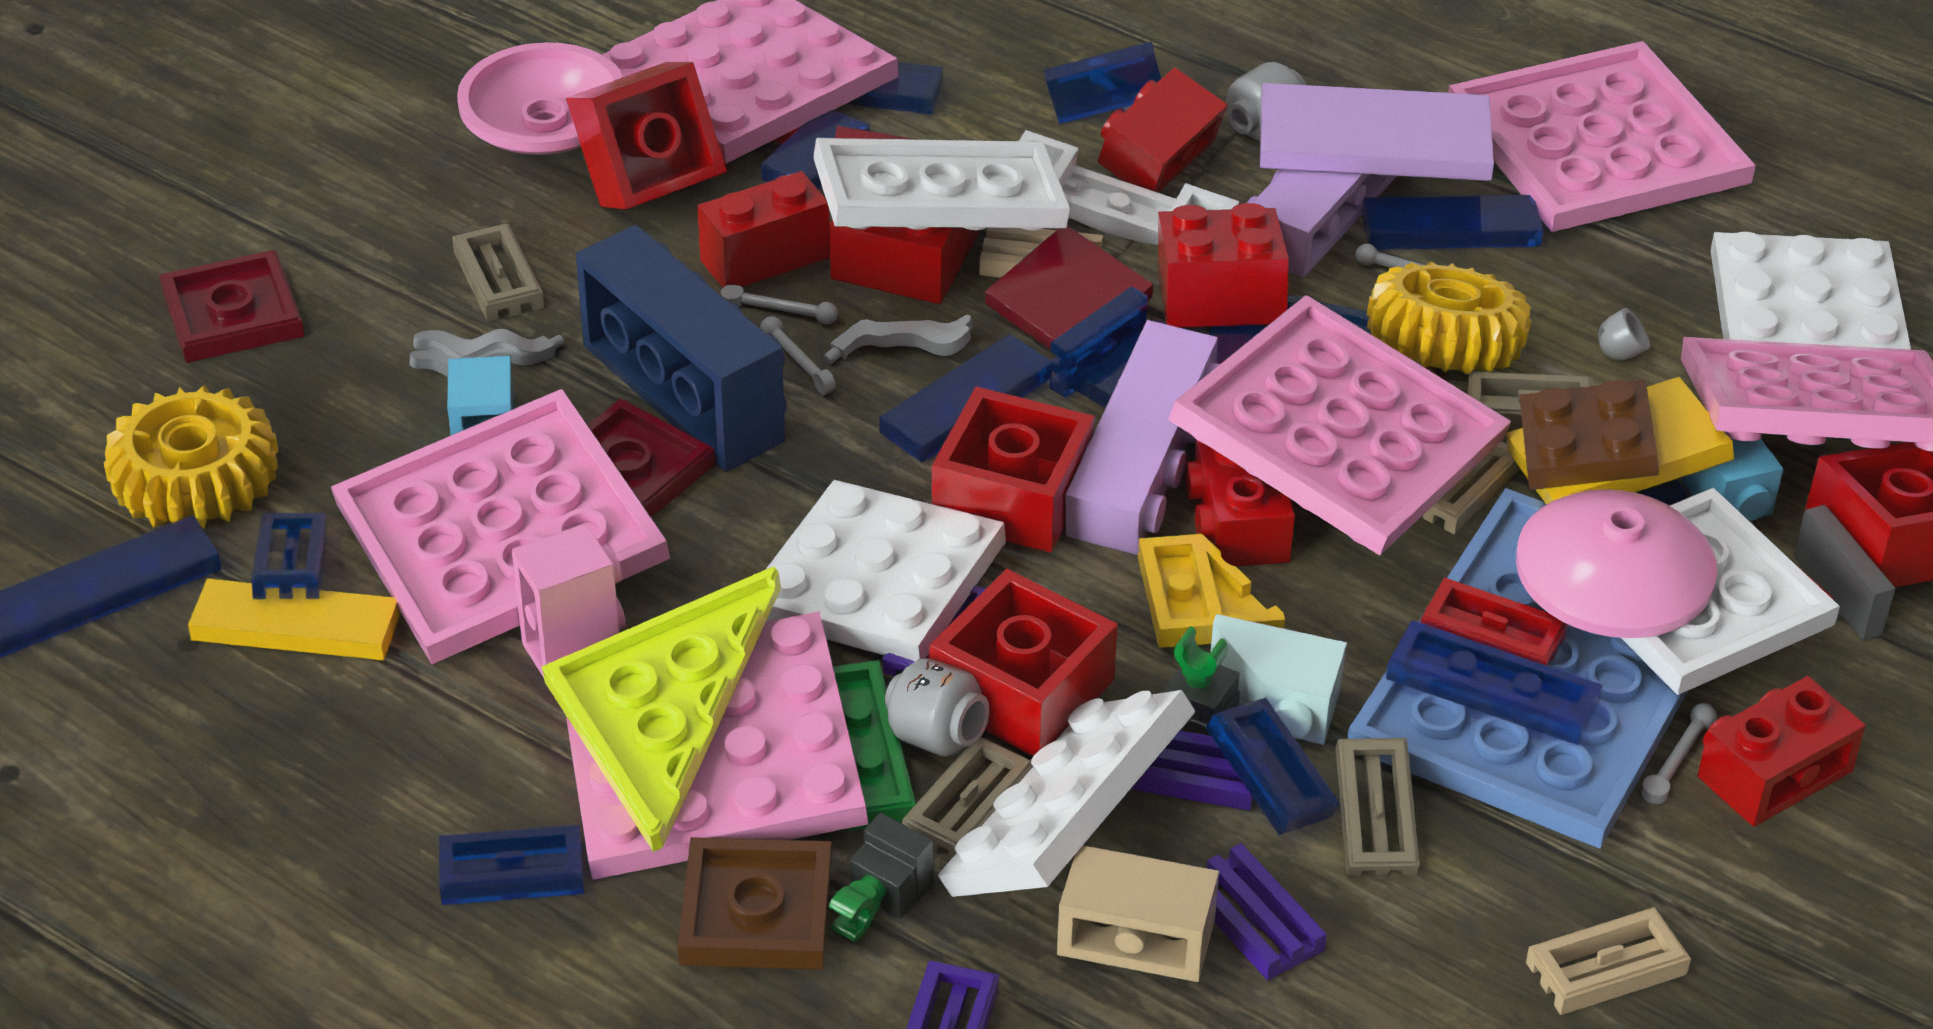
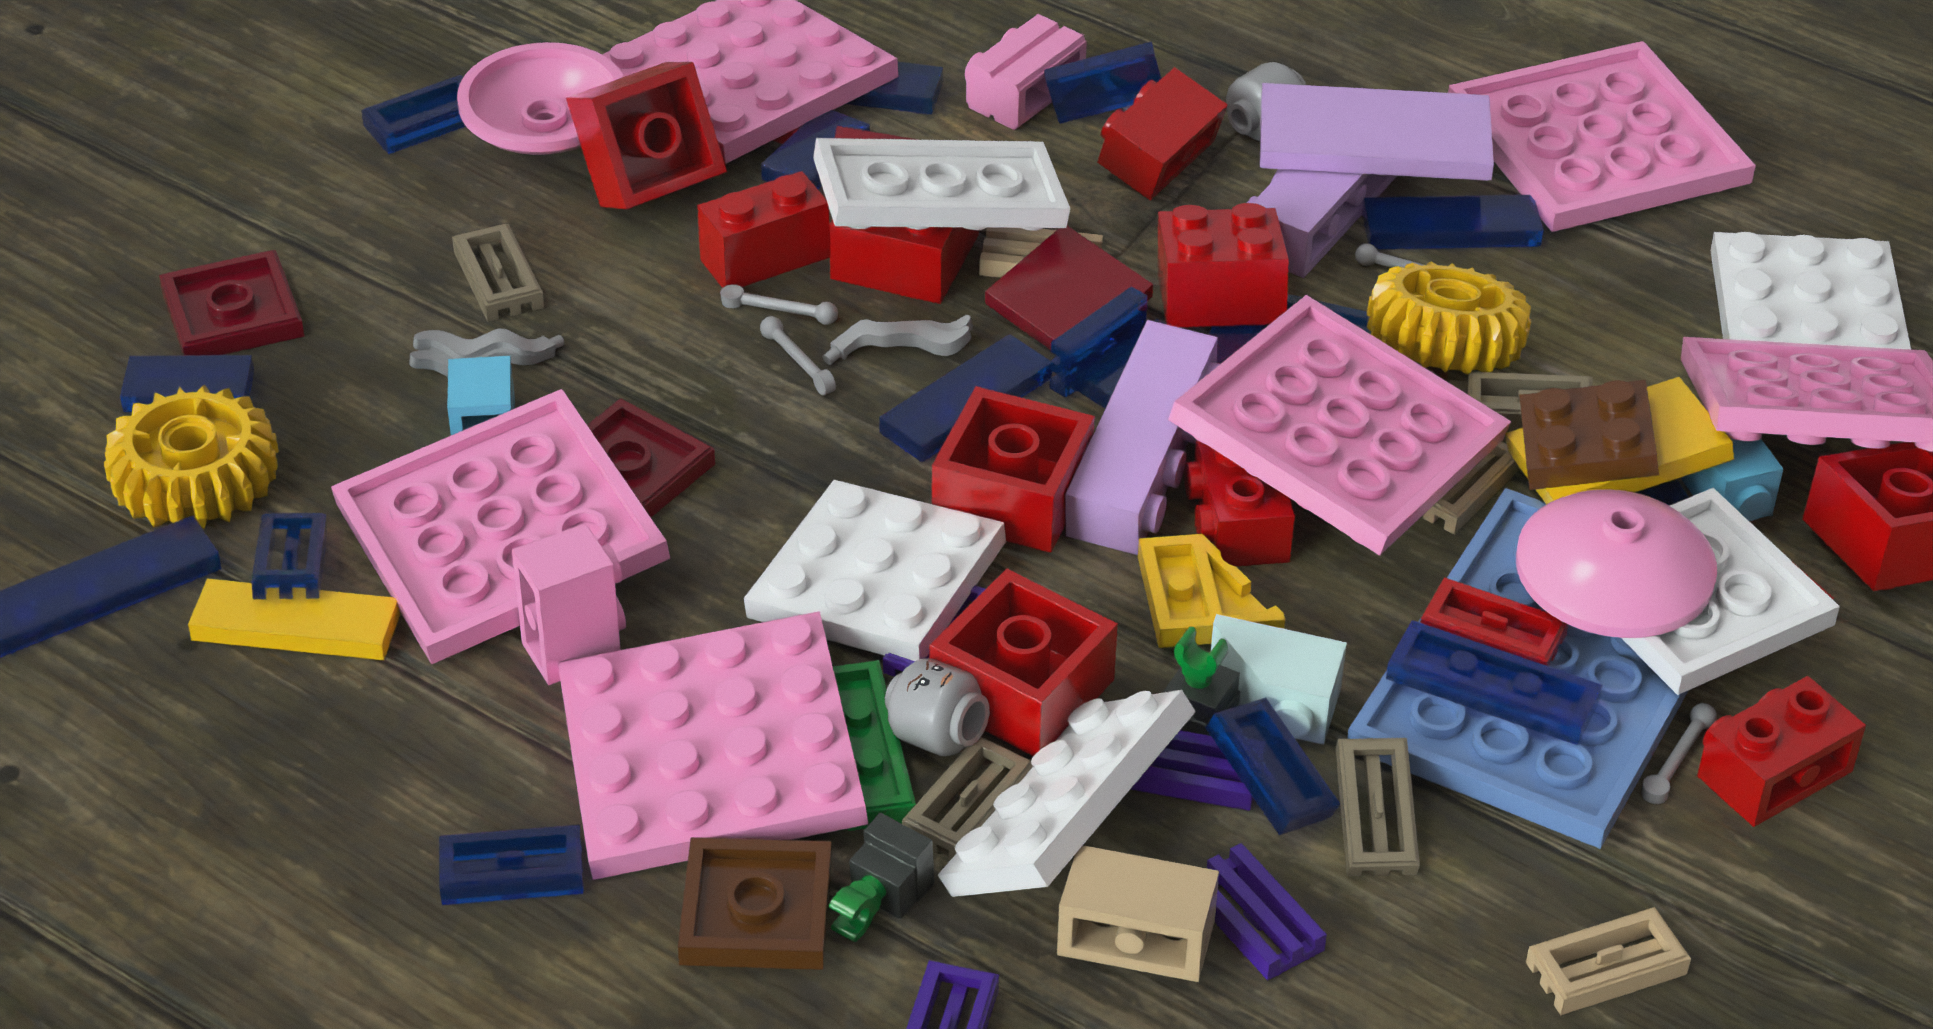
neon yellow tile [541,566,781,852] -> none
dark blue brick [576,225,787,472] -> none
white slope [1019,130,1239,245] -> none
light grey hinge [1598,308,1650,361] -> none
dark grey tile [1794,505,1895,641] -> none
none -> clear blue tile [120,355,254,412]
none -> clear blue tile [361,75,466,154]
none -> bright pink brick [965,14,1087,130]

